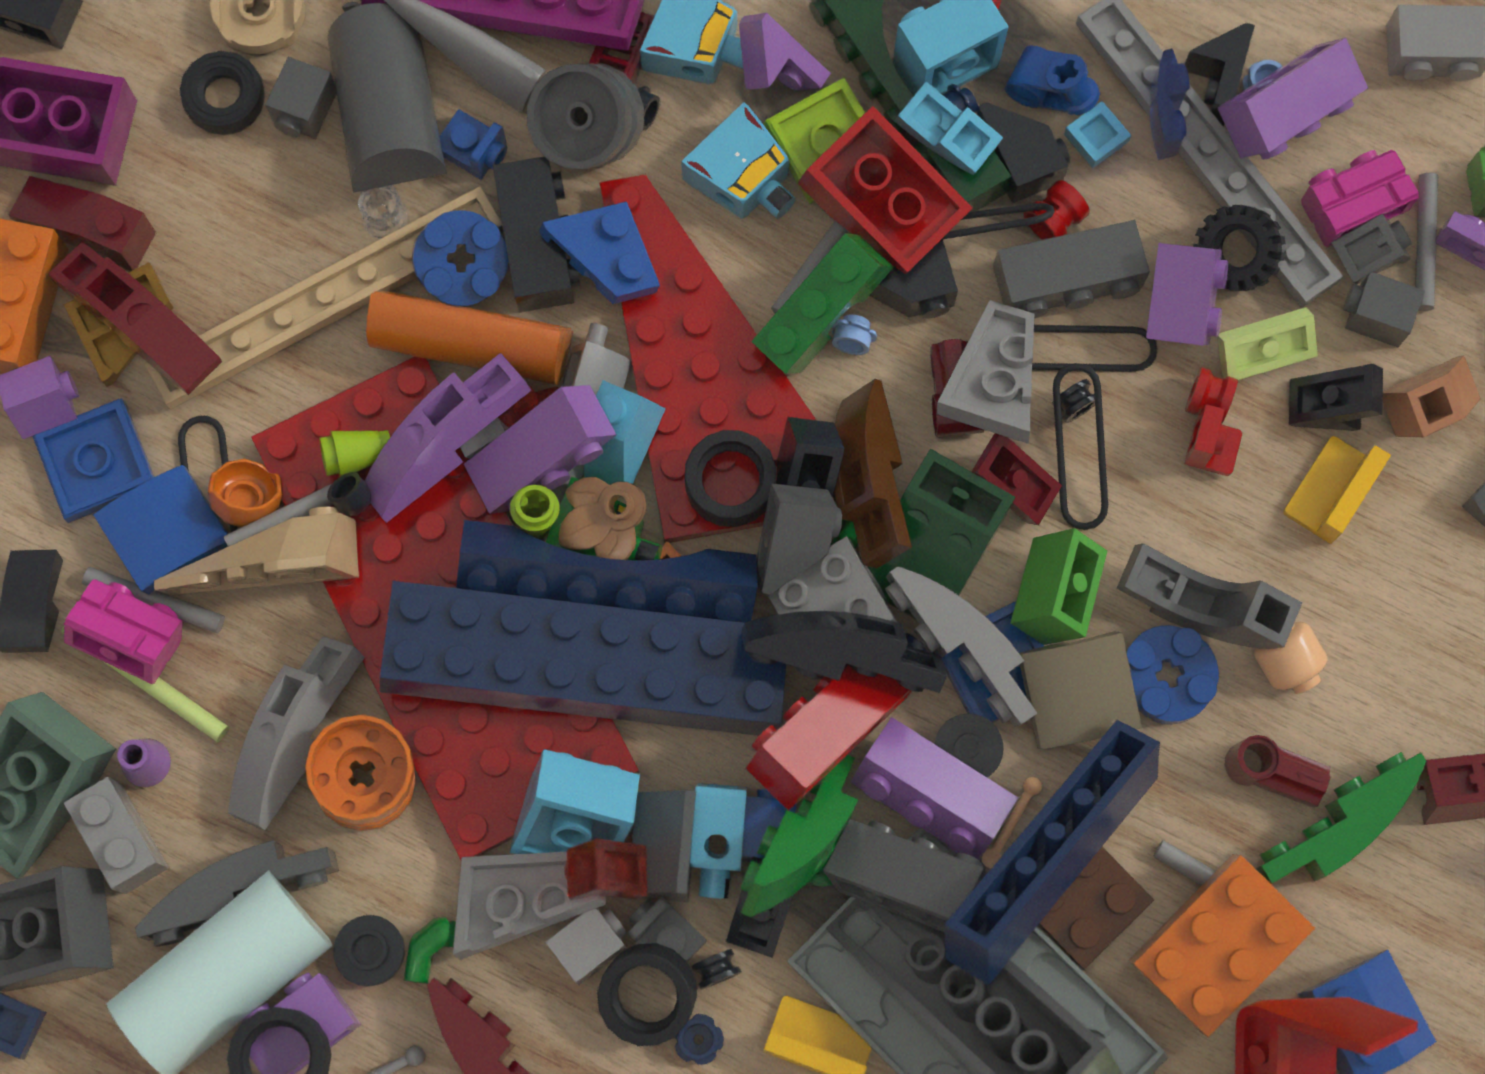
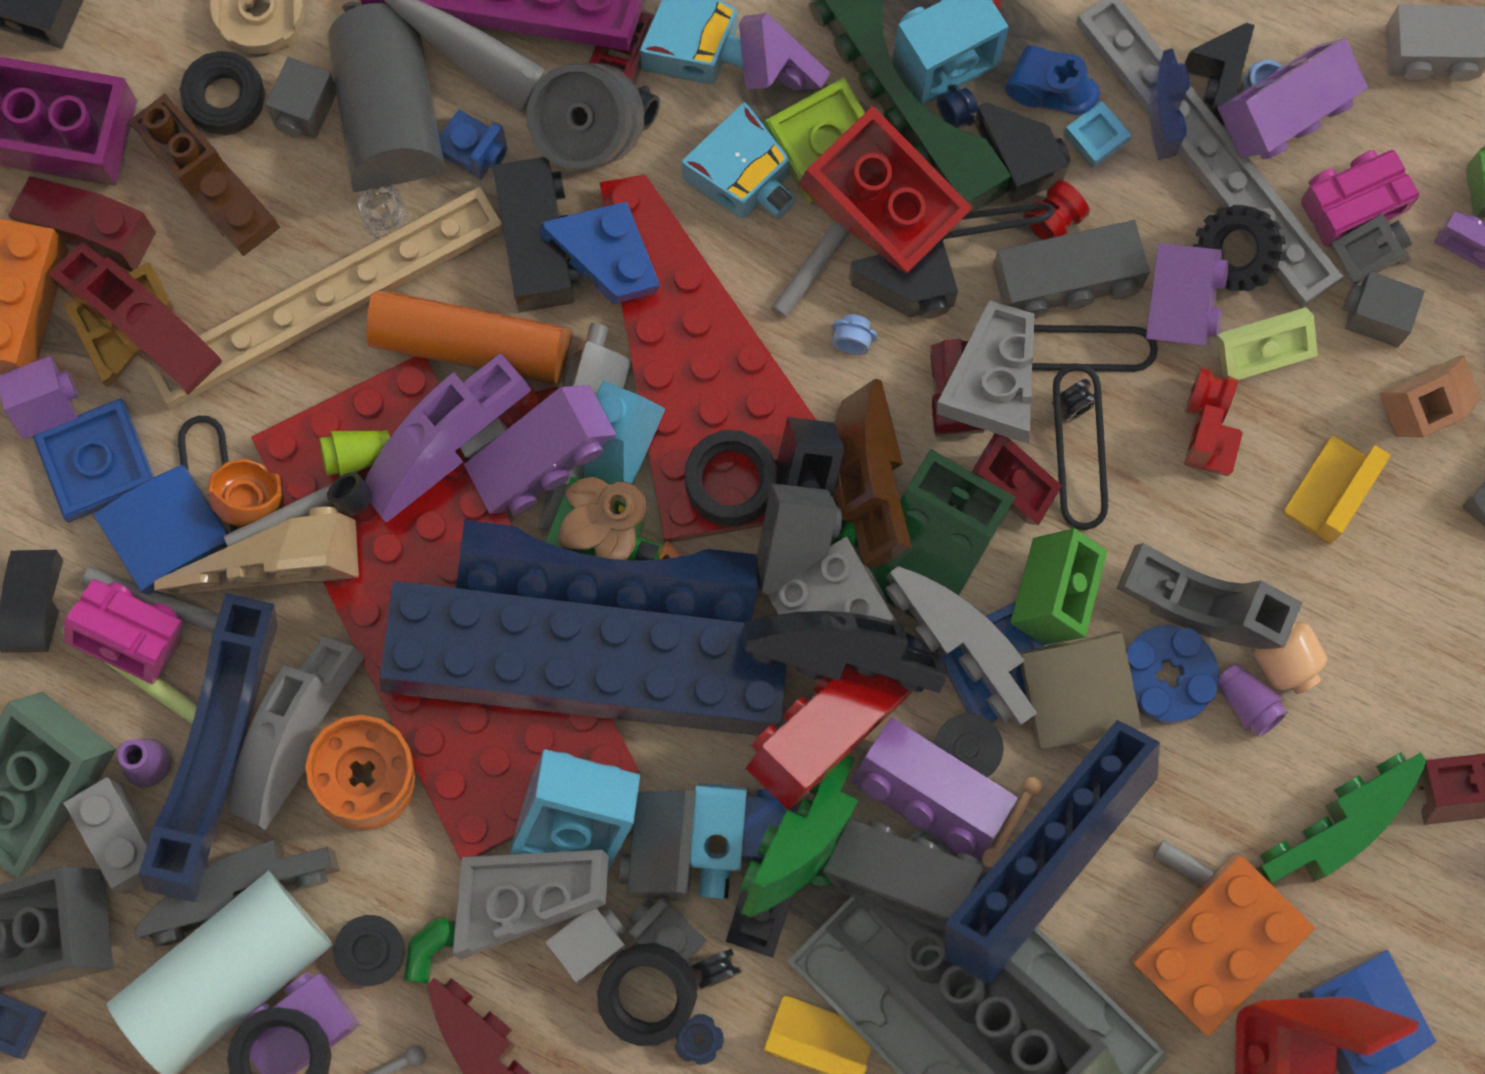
blue plate [412,210,508,306] -> none
lime cone [510,485,559,540] -> none
clear red bracket [565,838,647,899] -> none
green arch [751,233,894,374] -> none
medium azure slope [893,81,1003,175] -> none
reddish brown plate [1038,847,1154,970] -> none
dark red piece [1224,735,1331,808] -> none
black slope [1289,364,1383,431] -> none
light grey bar [1416,173,1438,311] -> none
none -> reddish brown slope [128,94,281,257]
none -> dark blue arch [138,593,278,902]
none -> medium lavender cone [1217,663,1288,737]

